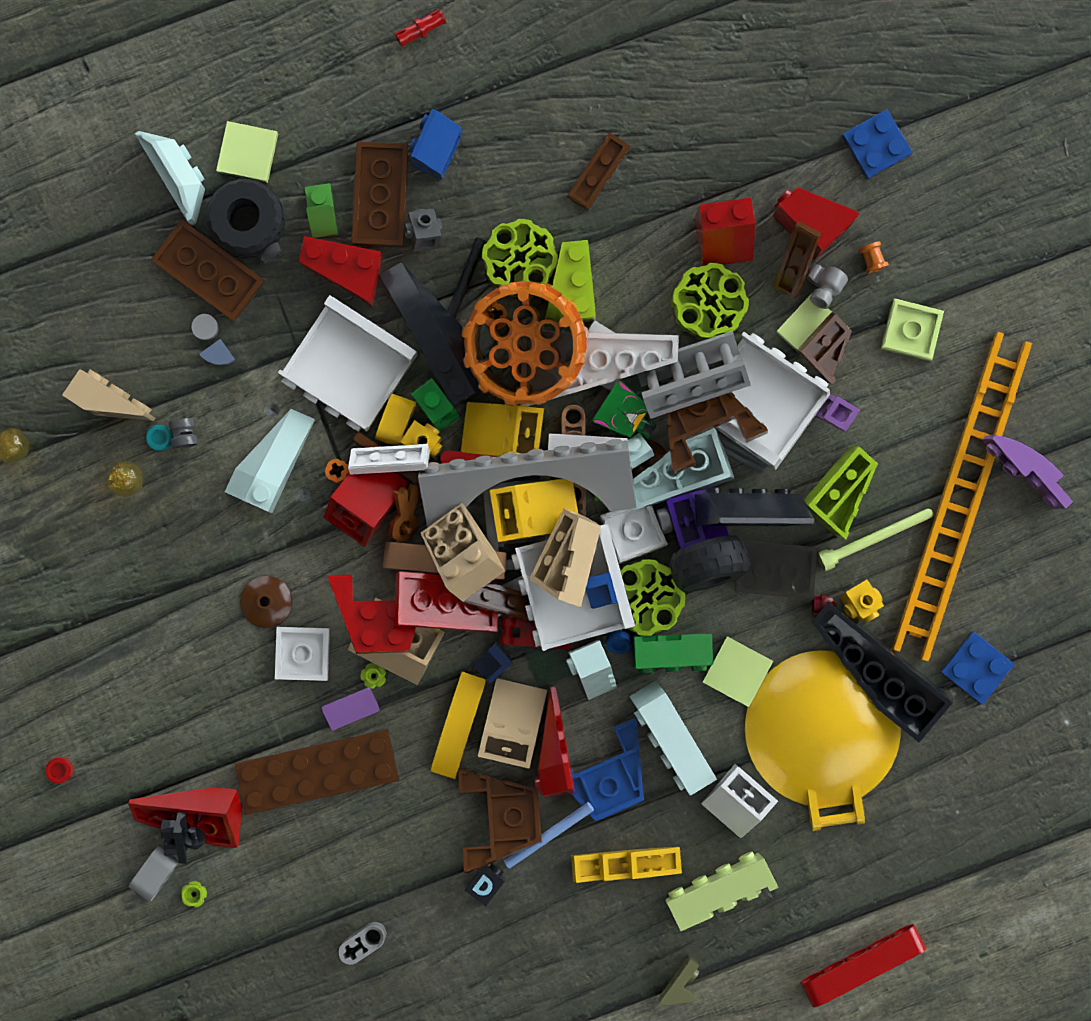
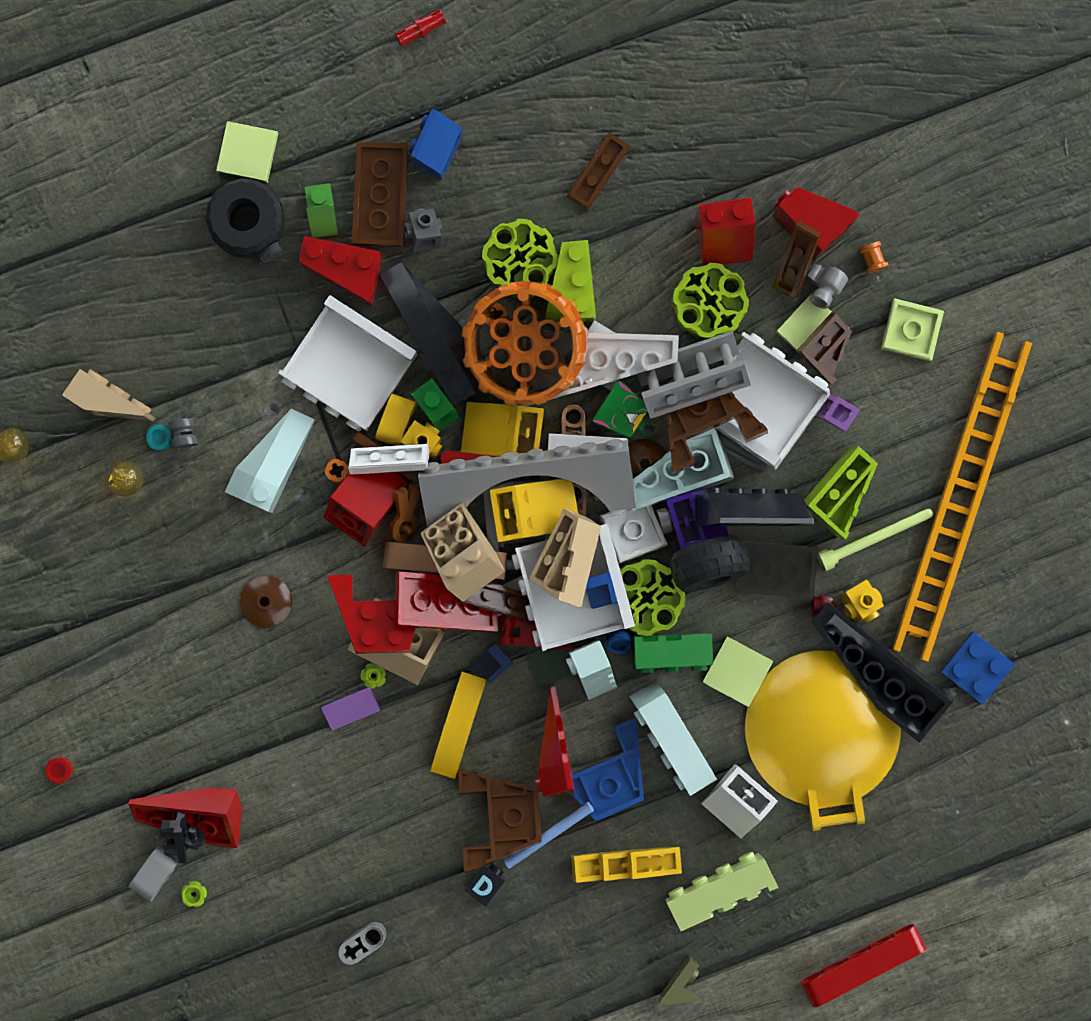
light aqua wedge [135,131,205,226] -> none
reddish brown plate [151,219,265,322] -> none
light grey tile [192,314,219,341] -> none
sand blue tile [200,339,236,365] -> none
reddish brown plate [234,729,399,815] -> none
white plate [275,627,330,681] -> none
black bar [448,237,485,319] -> none
tan slope [478,678,547,768] -> none
light aqua plate [628,433,654,469] -> none
blue plate [842,109,913,180] -> none
medium lavender slope [982,435,1073,509] -> none

